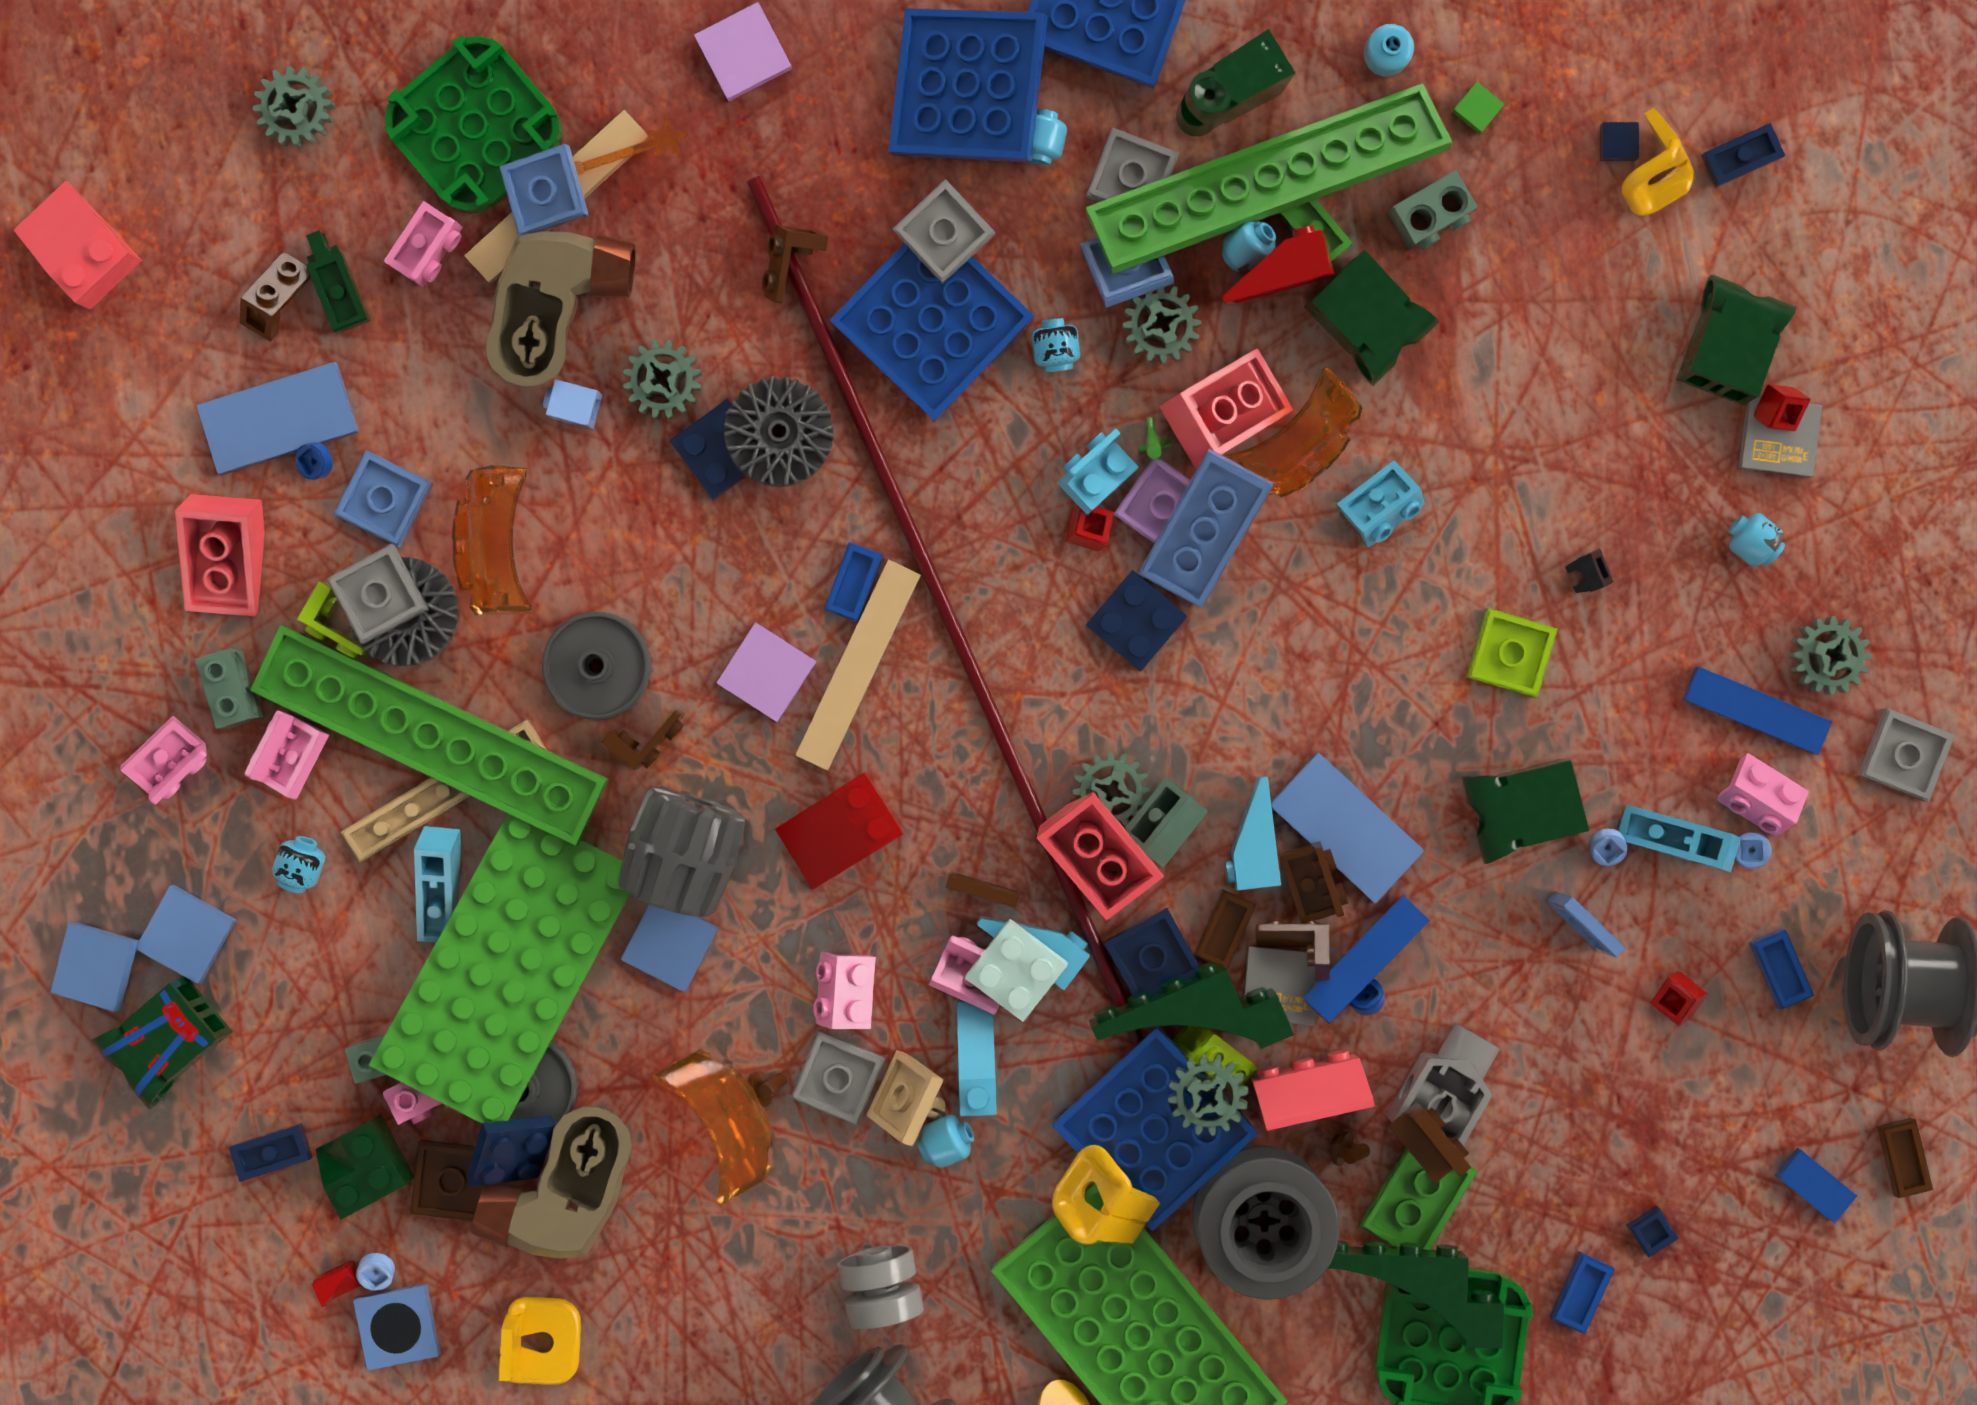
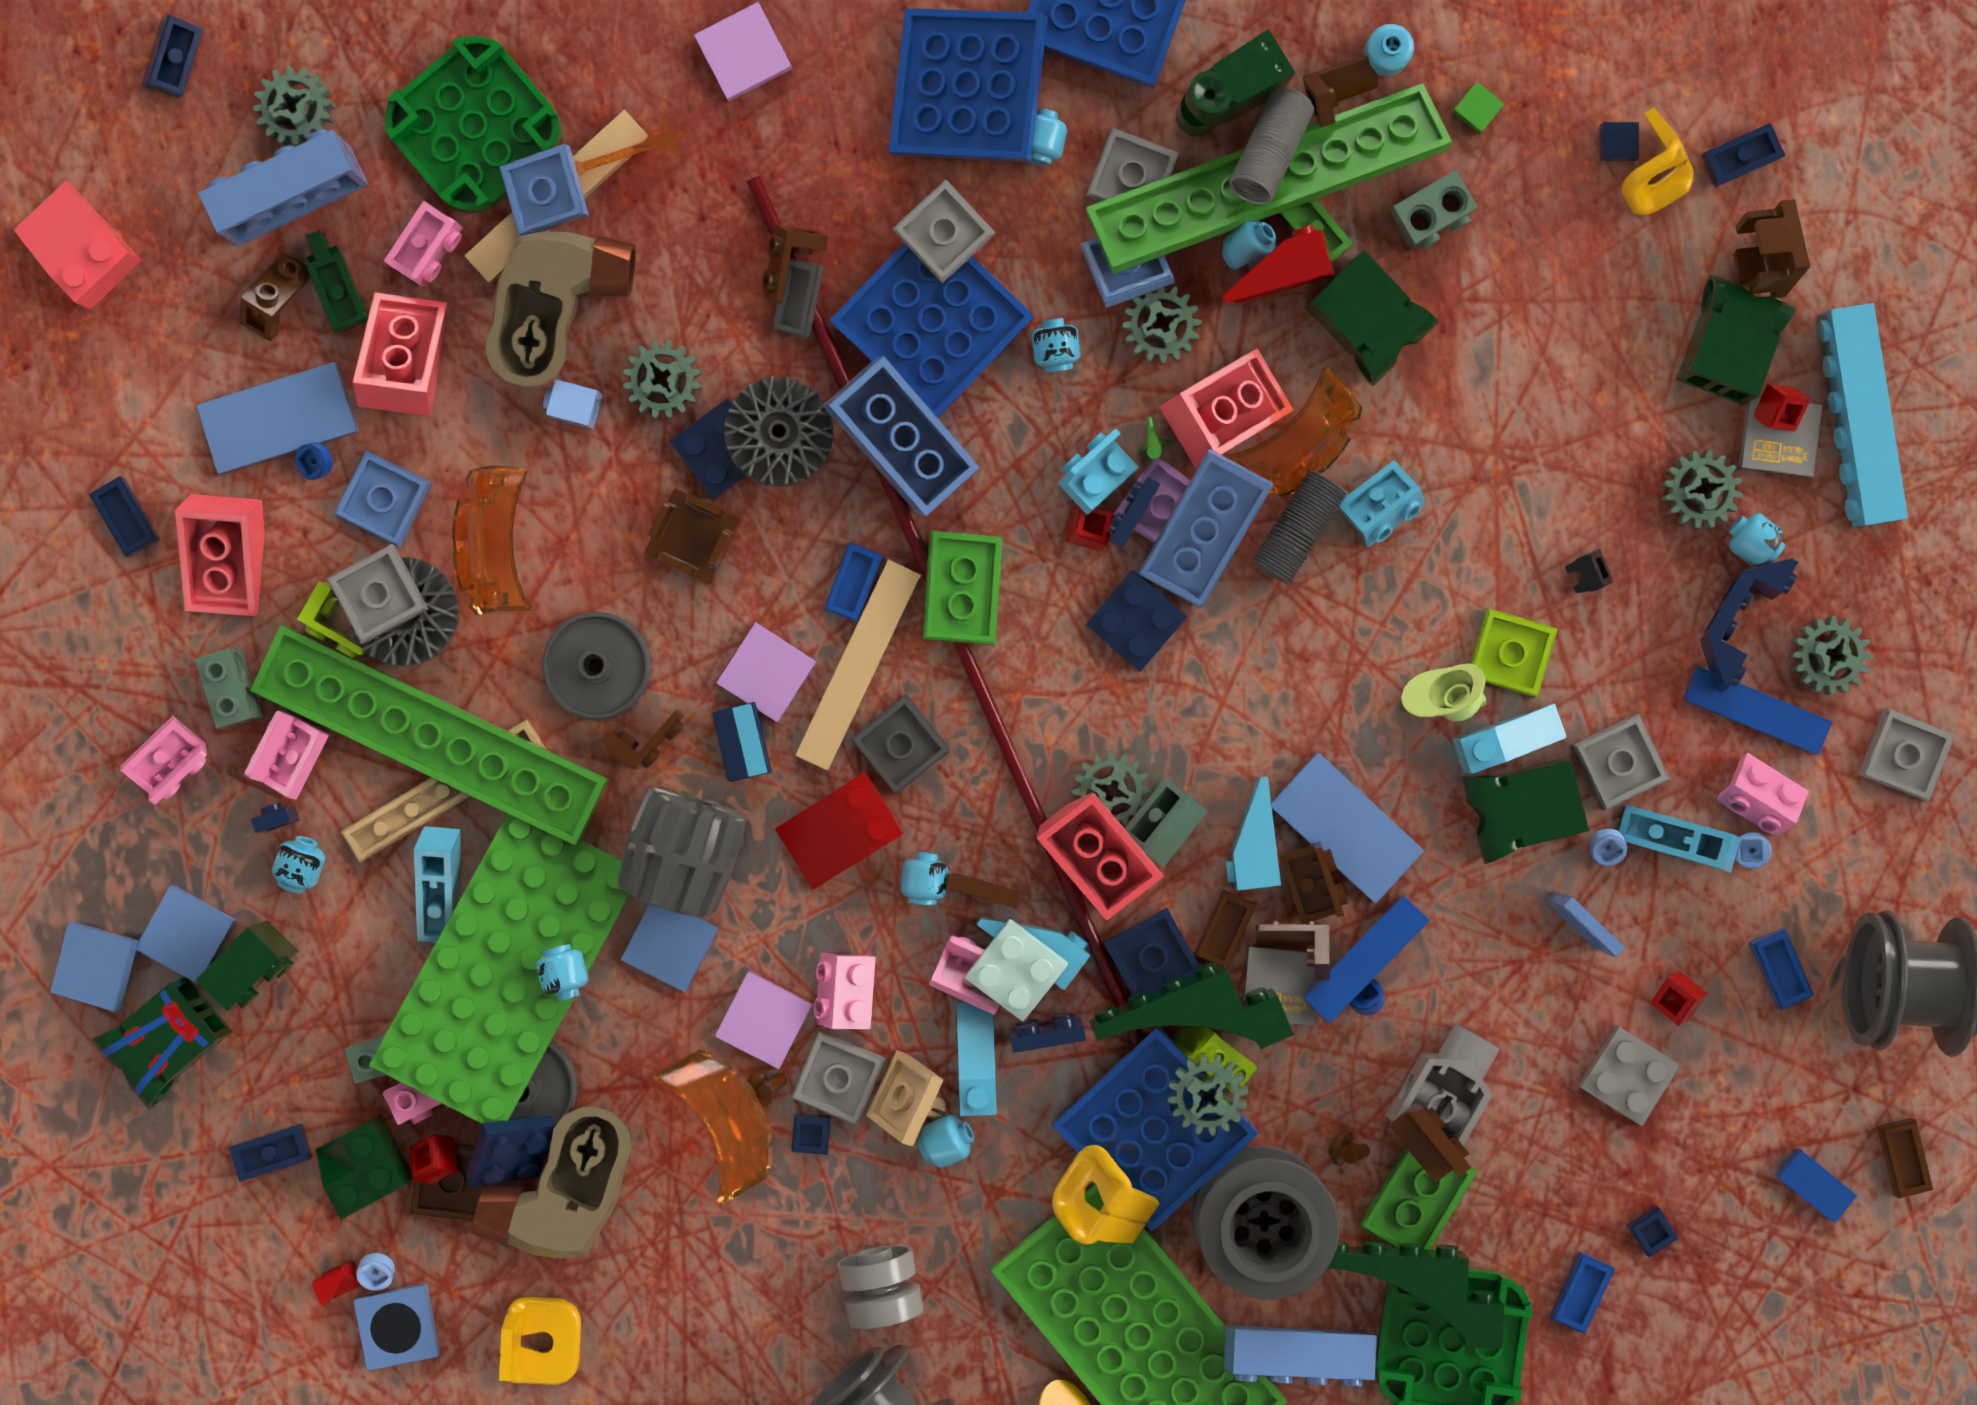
coral slope [1249,1050,1375,1131] -> none
none -> dark blue tile [89,476,160,558]
none -> dark blue slope [142,14,203,97]
none -> dark green slope [195,921,298,1011]
none -> medium blue brick [198,129,369,247]
none -> dark blue plate [251,803,300,833]
none -> coral slope [353,293,448,416]
none -> red slope [409,1134,458,1184]
none -> medium azure head [536,944,588,1001]
none -> reddish brown panel [644,488,741,585]
none -> slope [712,702,772,782]
none -> lavender tile [715,971,813,1069]
none -> dark grey tile [772,258,824,337]
none -> dark blue tile [791,1114,831,1155]
none -> medium blue brick [823,356,980,516]
none -> dark grey tile [850,694,951,795]
none -> medium azure head [900,852,949,905]
none -> bright green tile [922,530,1003,646]
none -> dark blue plate [1010,1013,1086,1053]
none -> dark blue plate [1107,477,1160,549]
none -> medium blue brick [1224,1325,1377,1386]
none -> light grey piece [1229,88,1314,205]
none -> dark grey piece [1251,469,1348,585]
none -> reddish brown bracket [1303,55,1378,127]
none -> yellowish green piece [1401,663,1486,722]
none -> slope [1452,704,1567,774]
none -> light grey tile [1571,714,1670,810]
none -> light grey plate [1578,1025,1680,1126]
none -> sand green gear [1660,450,1743,529]
none -> dark blue slope [1700,558,1798,692]
none -> reddish brown panel [1733,199,1810,298]
none -> medium azure brick [1817,303,1908,528]

